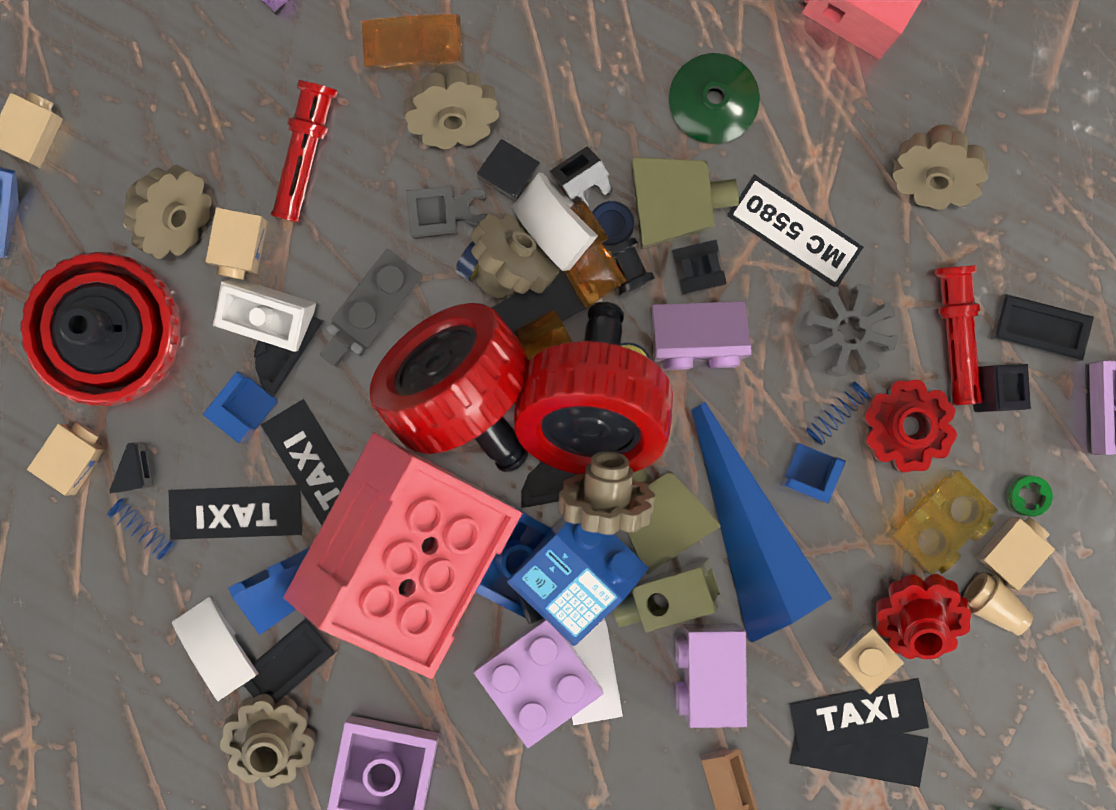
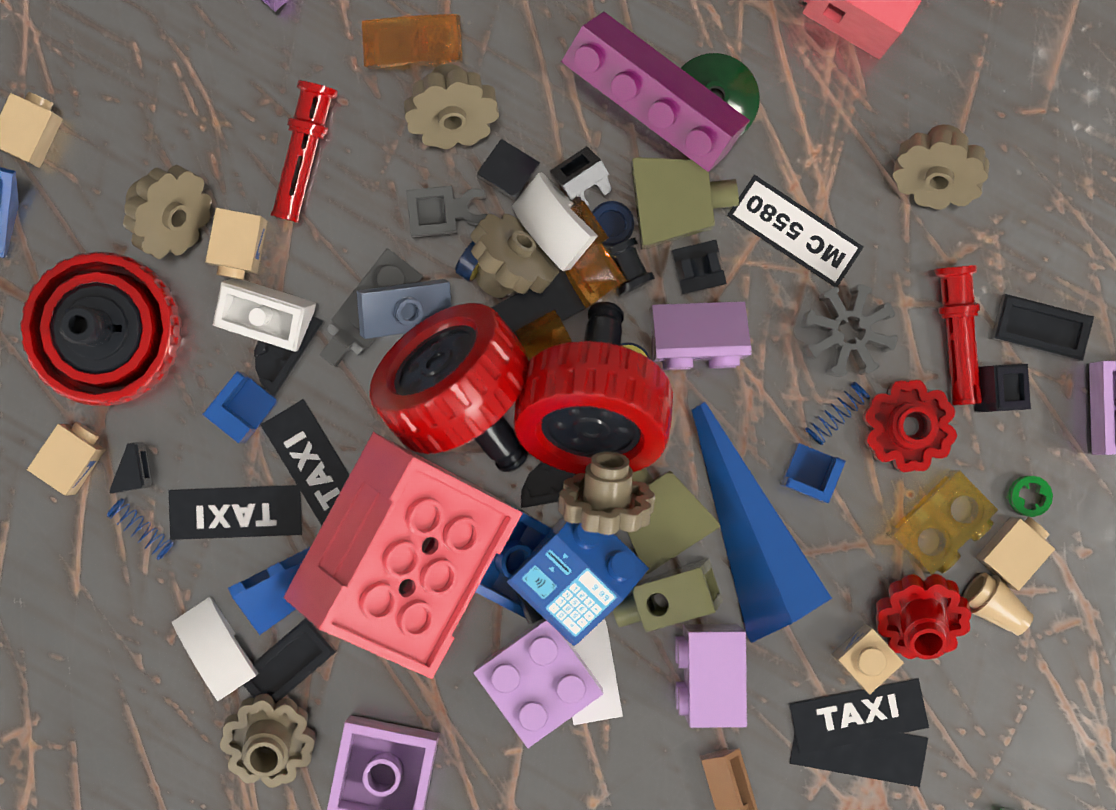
none -> sand blue plate [357,279,451,339]
none -> magenta brick [561,12,750,172]

